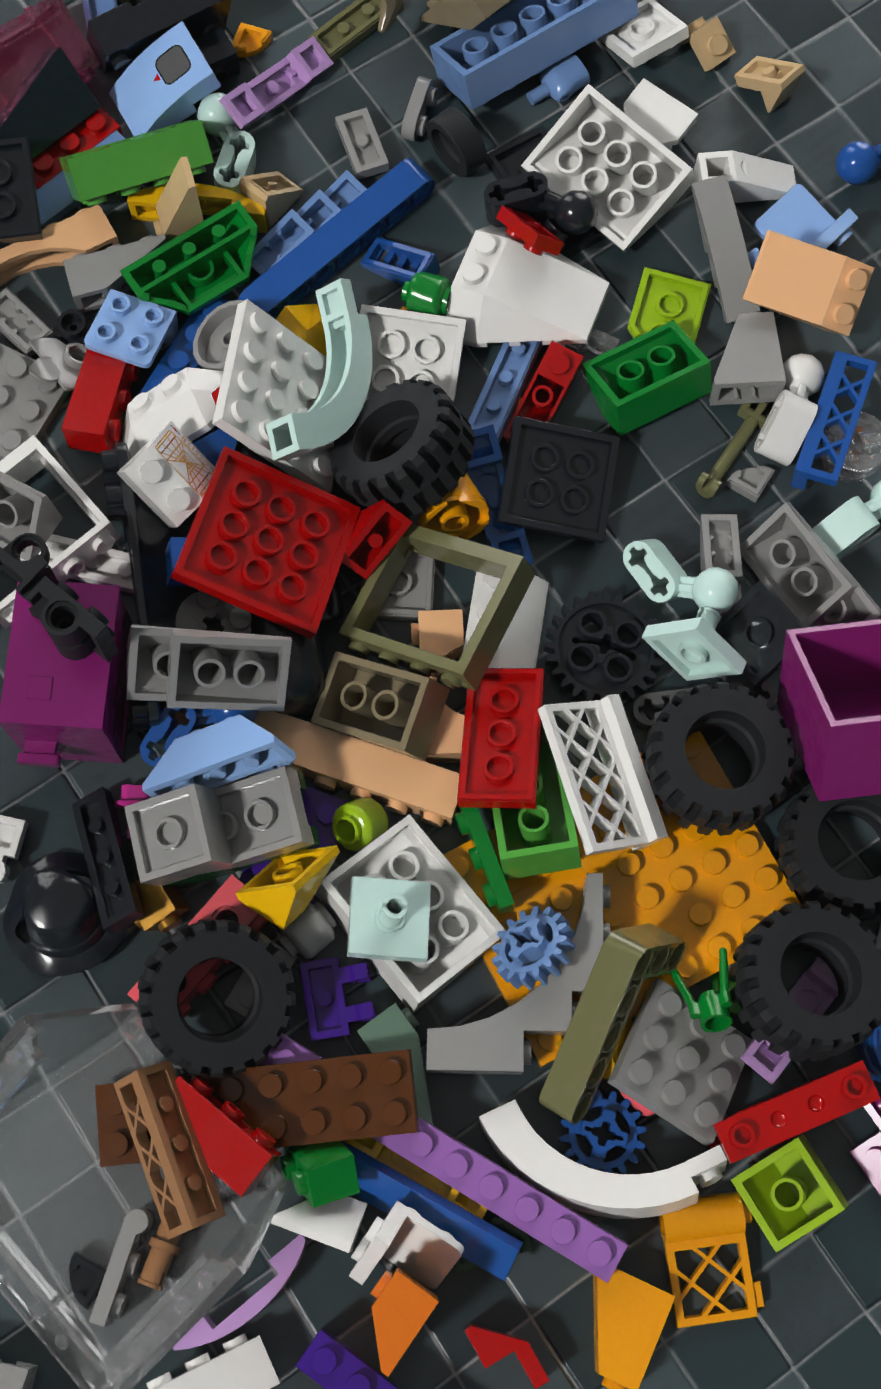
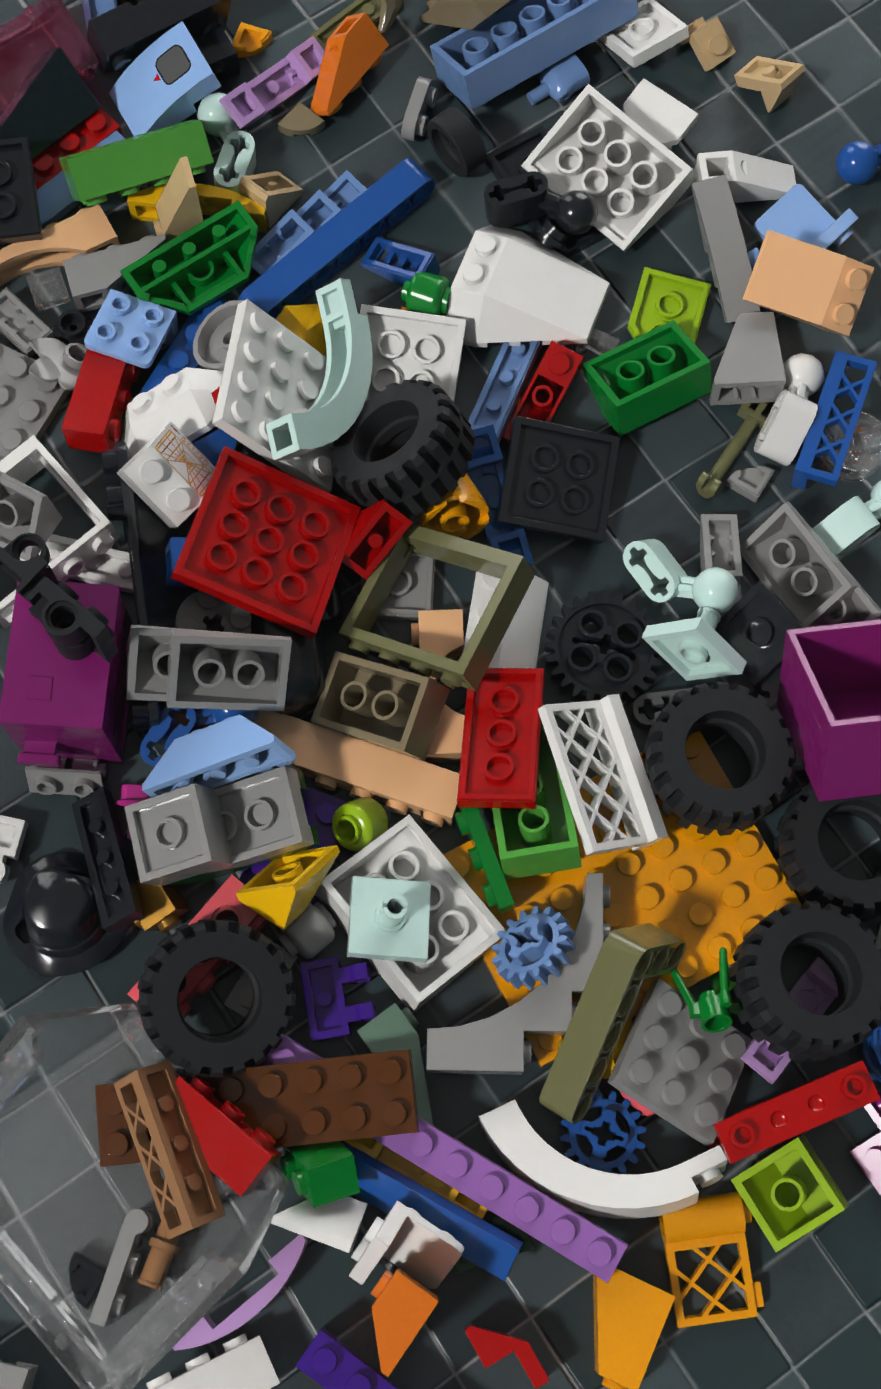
light grey plate [335,107,389,180] -> none
red plate [496,205,564,256] -> none
none -> light grey hinge [25,758,107,797]
none -> clear tile [26,267,71,312]
none -> dark tan tile [277,102,325,137]
none -> orange slope [310,12,389,117]

